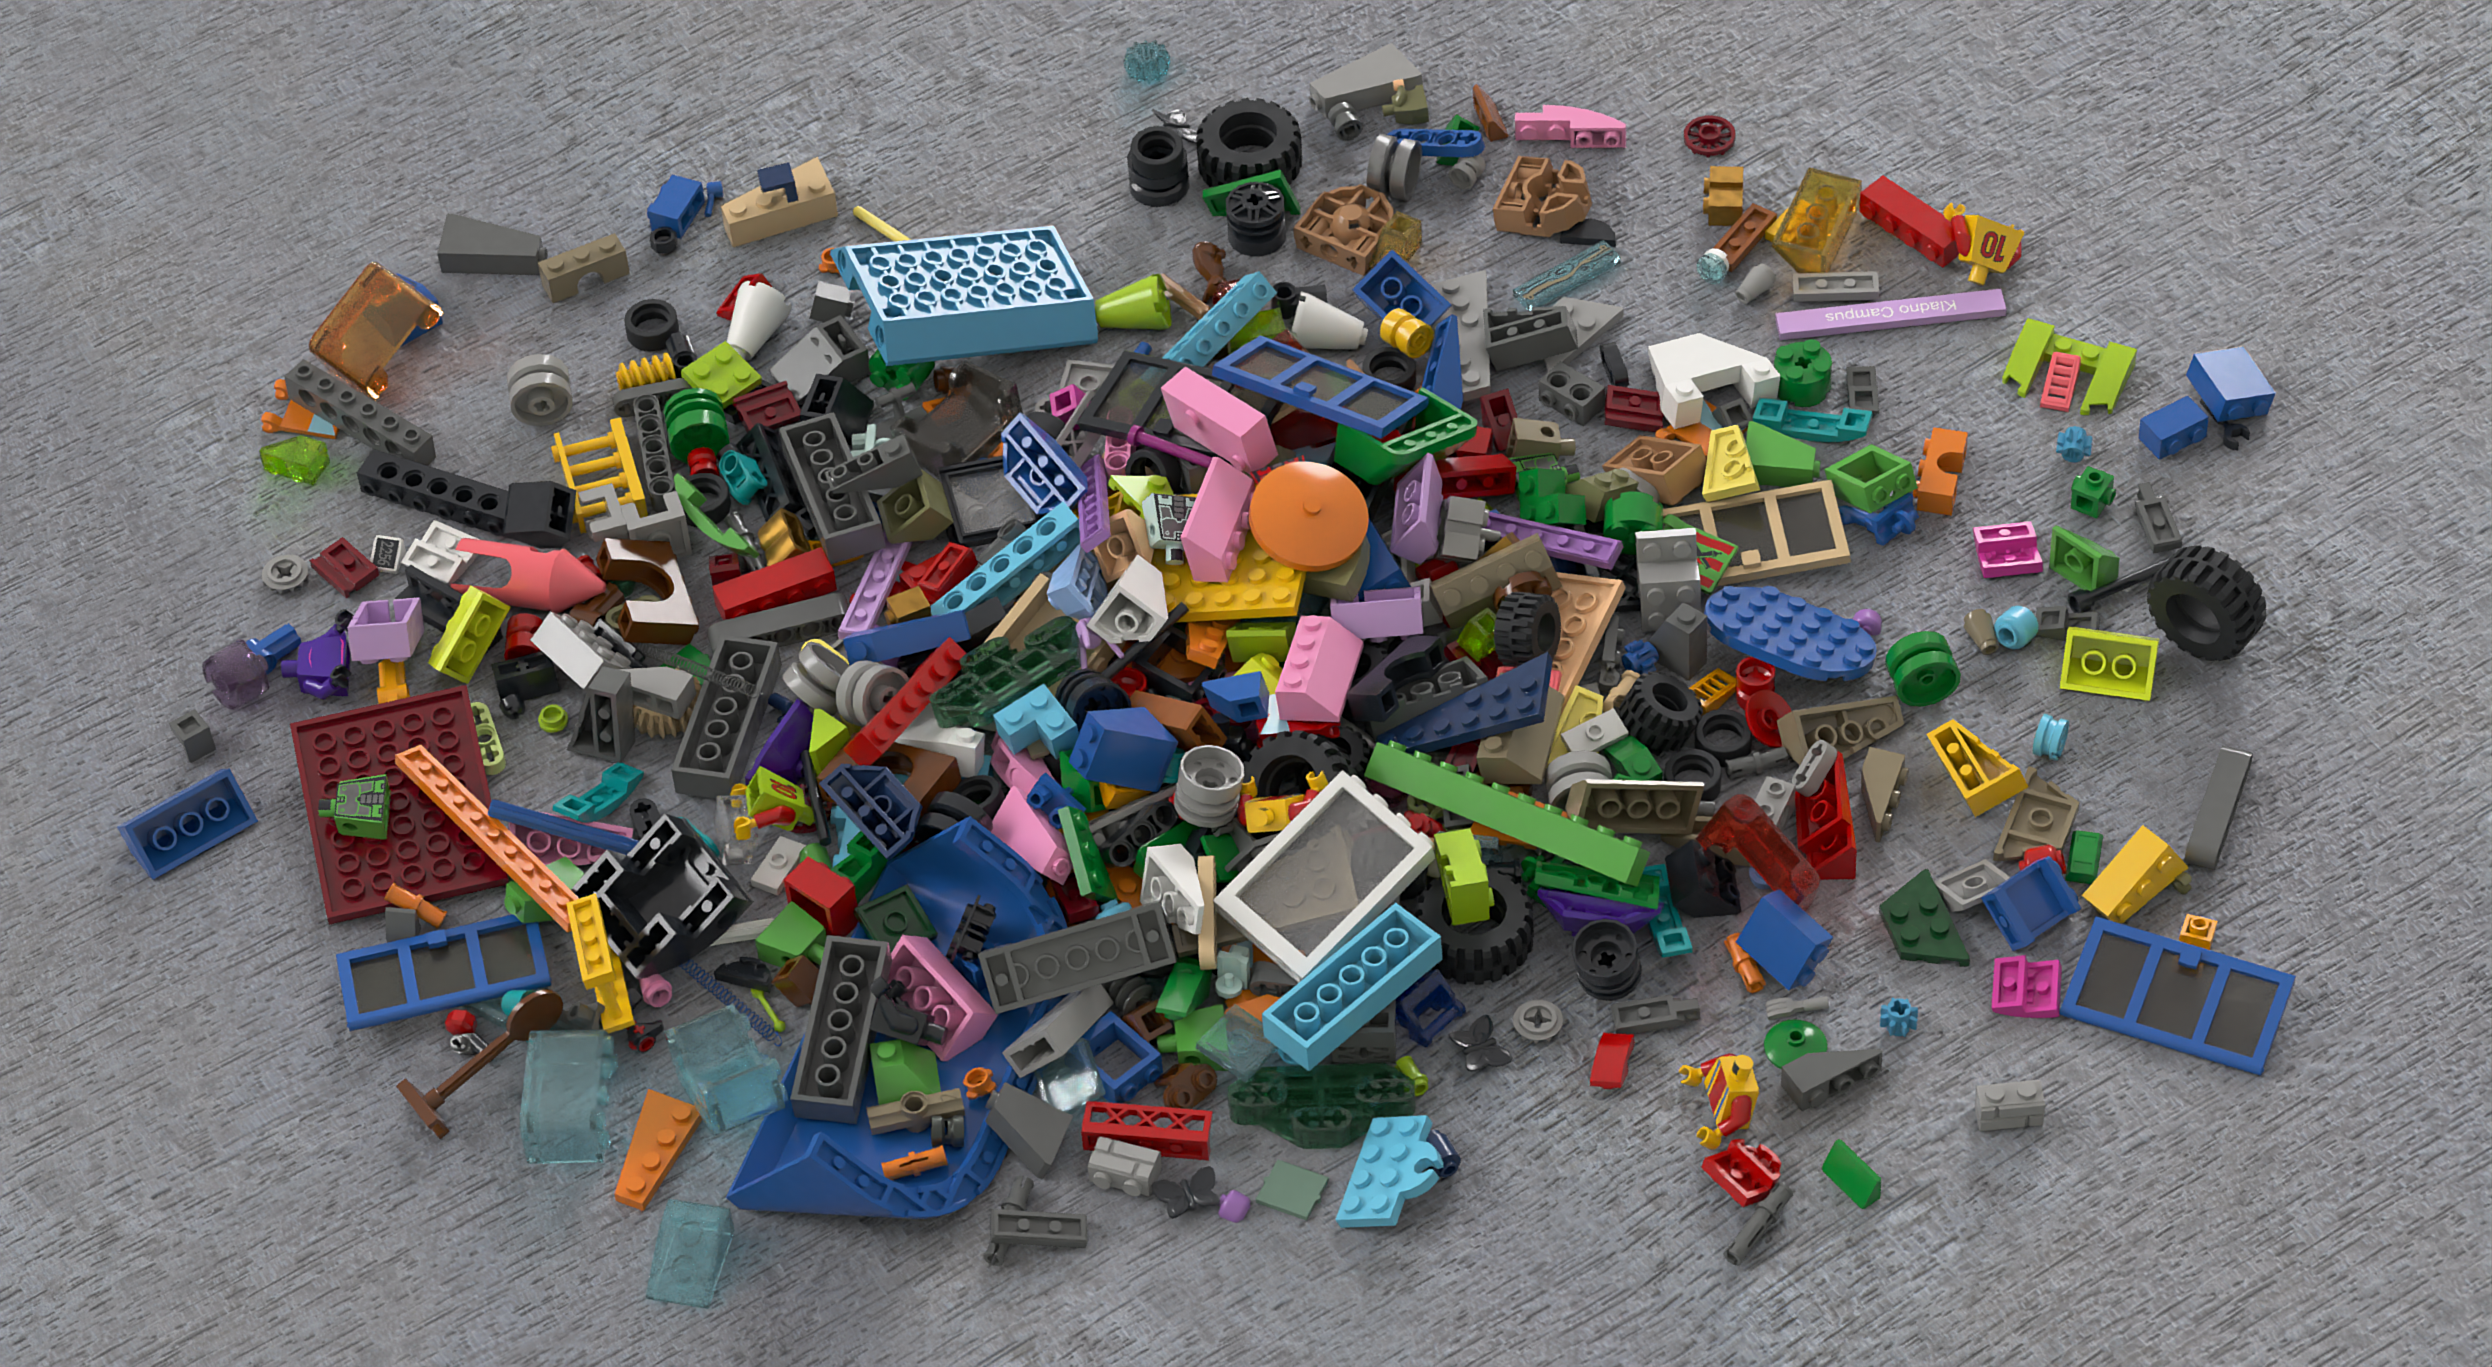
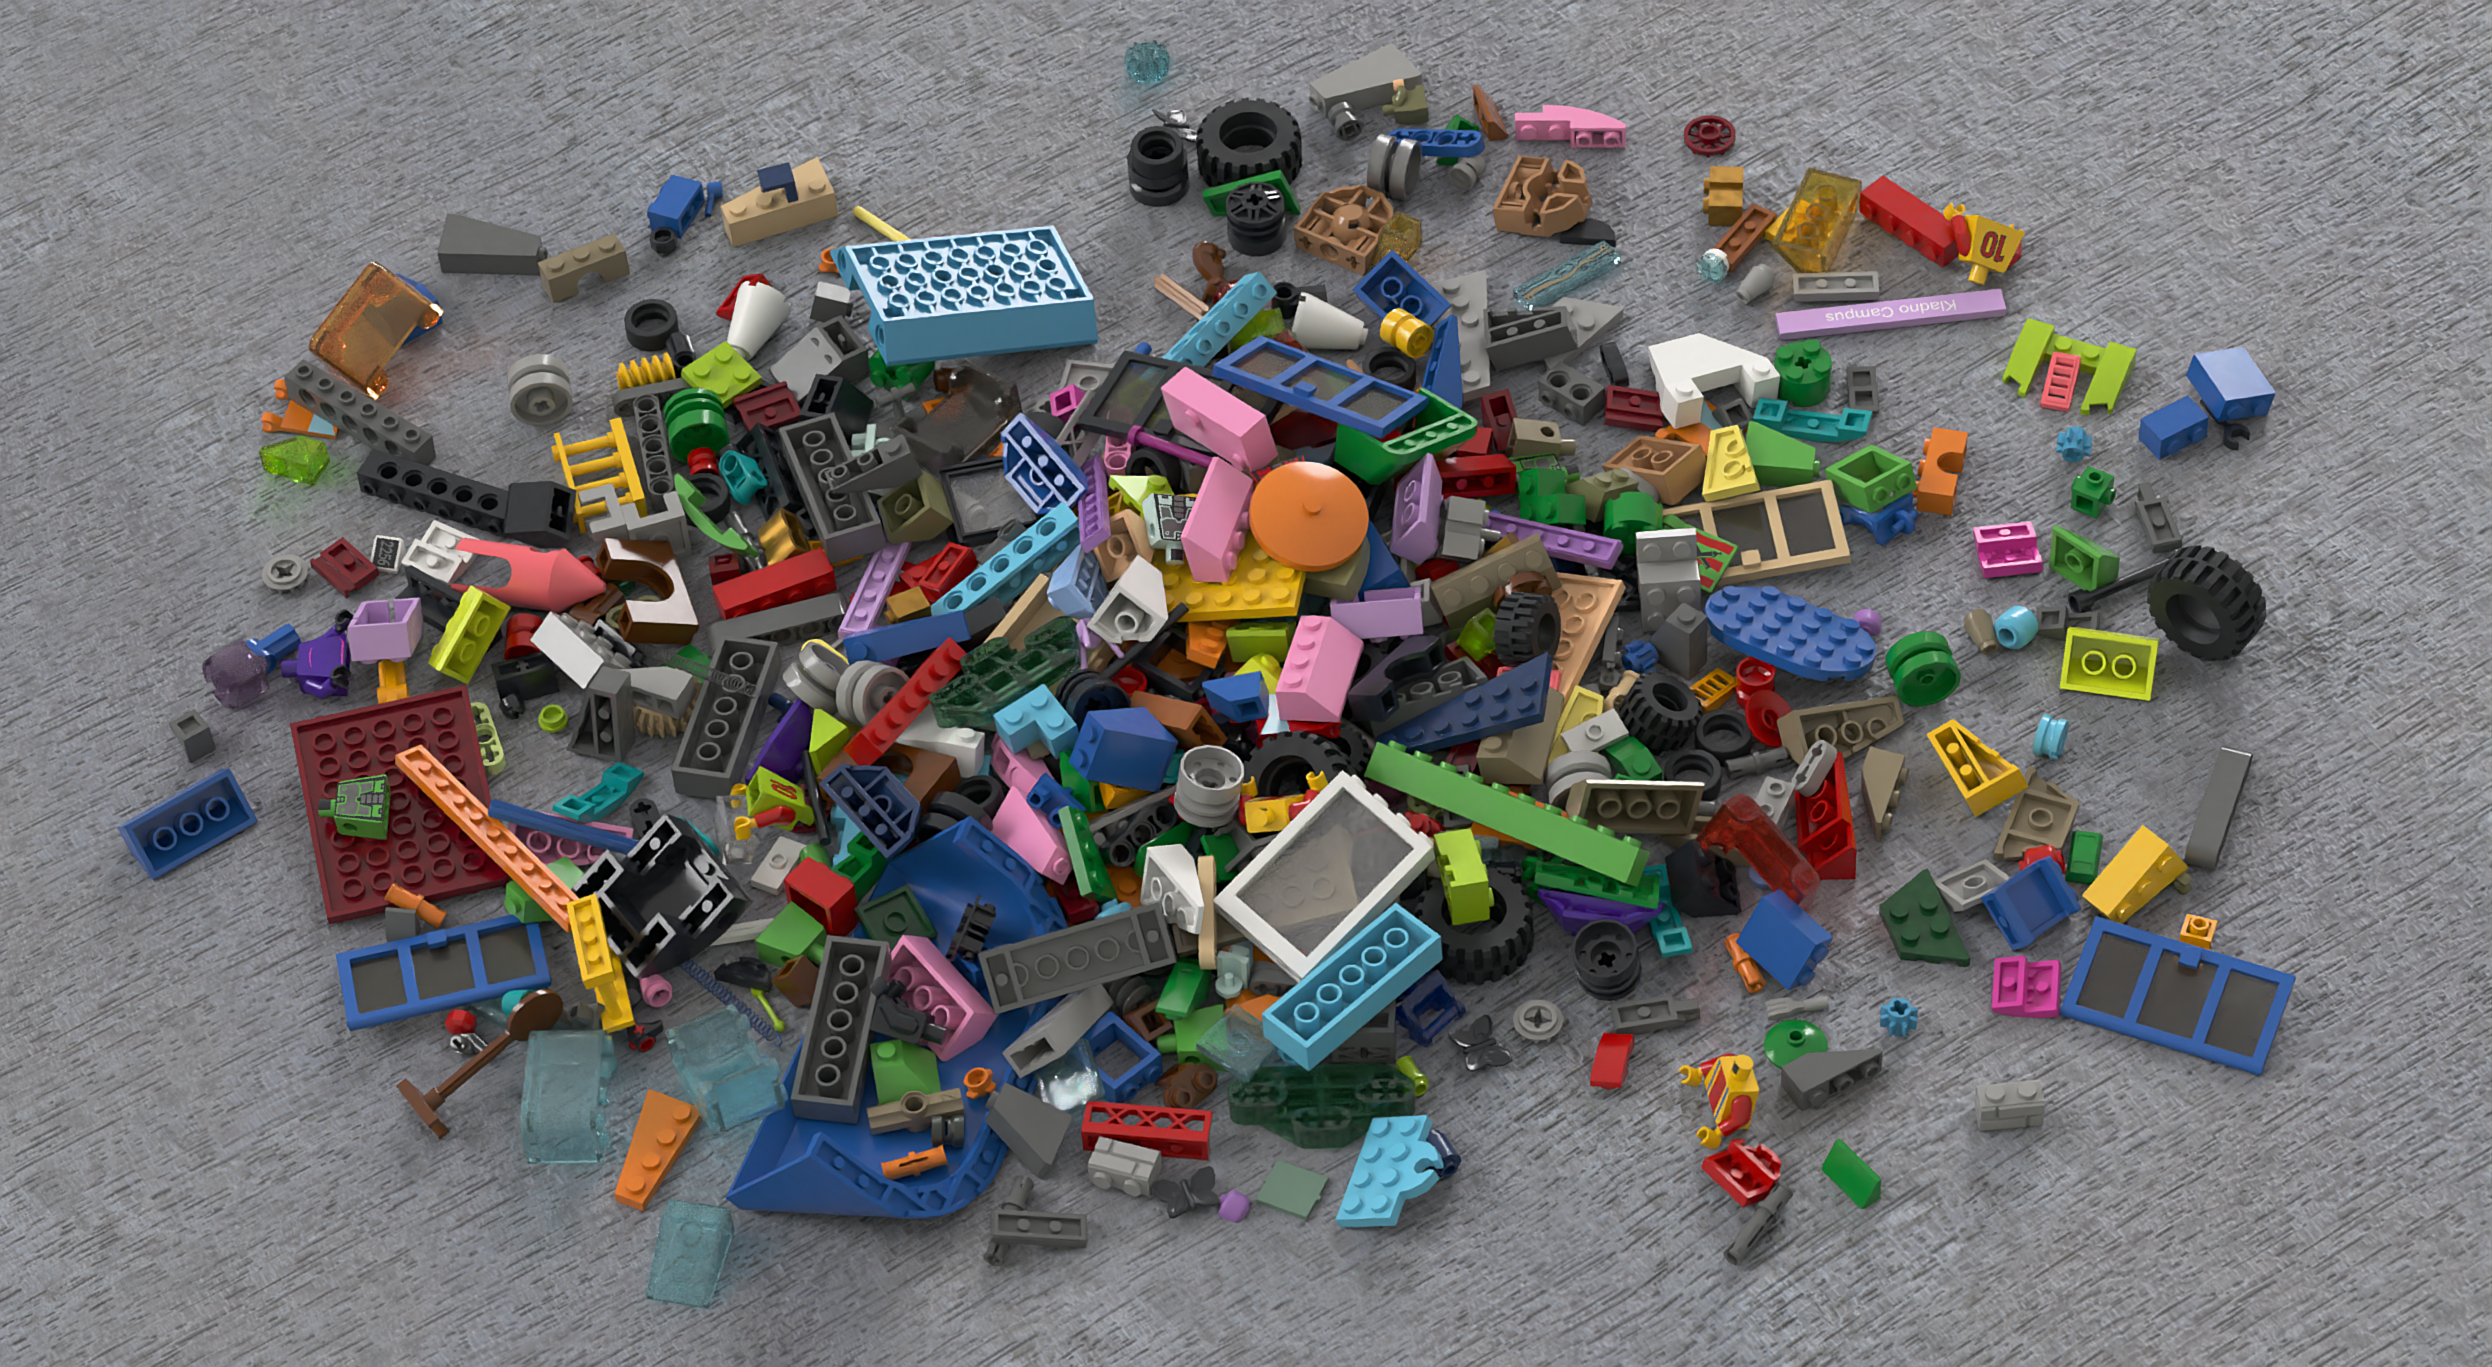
lime cone [1094,274,1172,330] -> none

